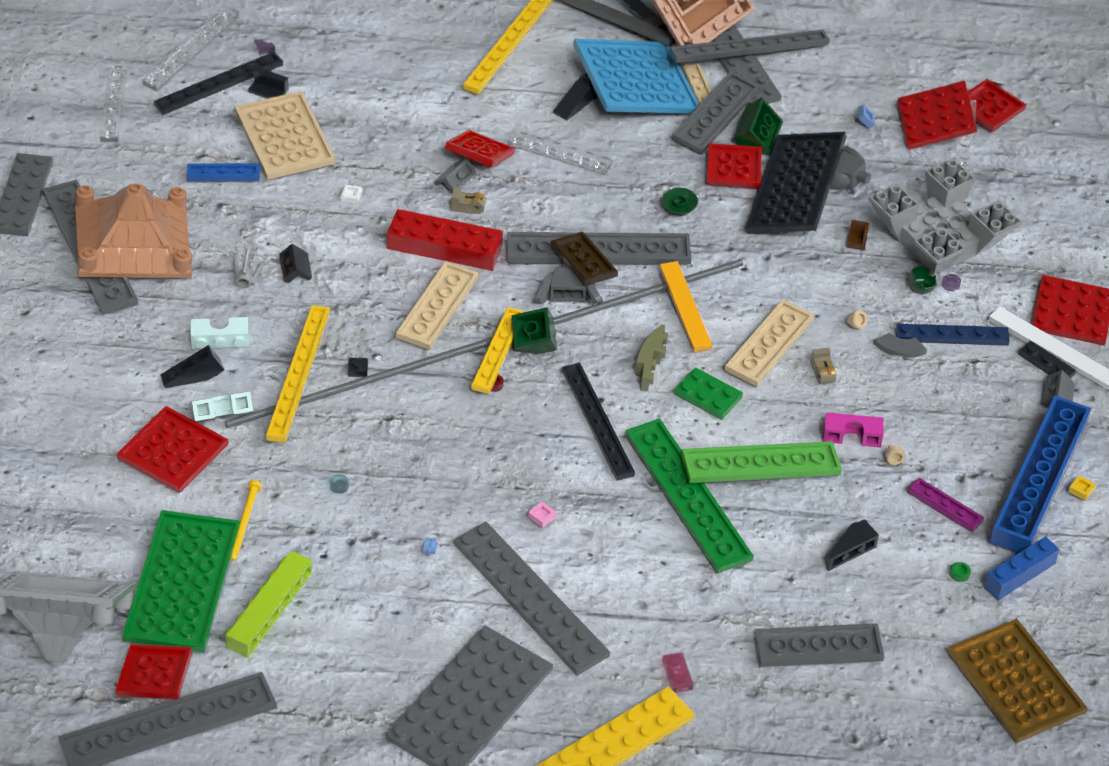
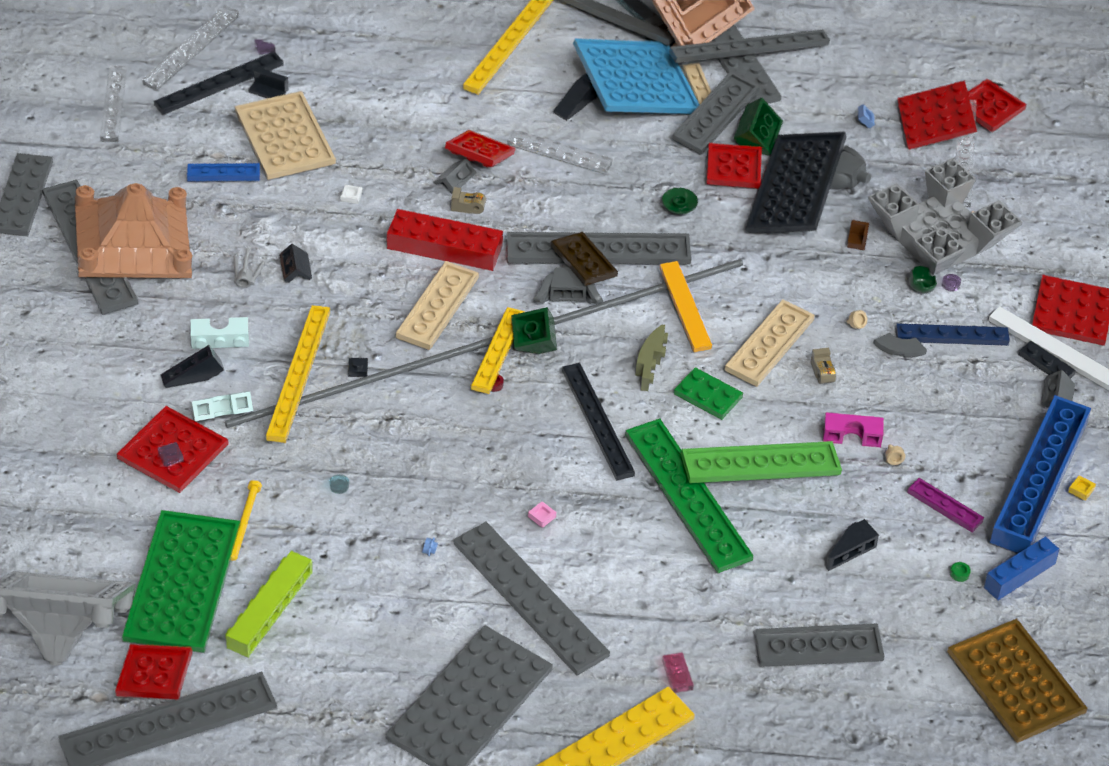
none -> clear purple plate [158,442,184,467]

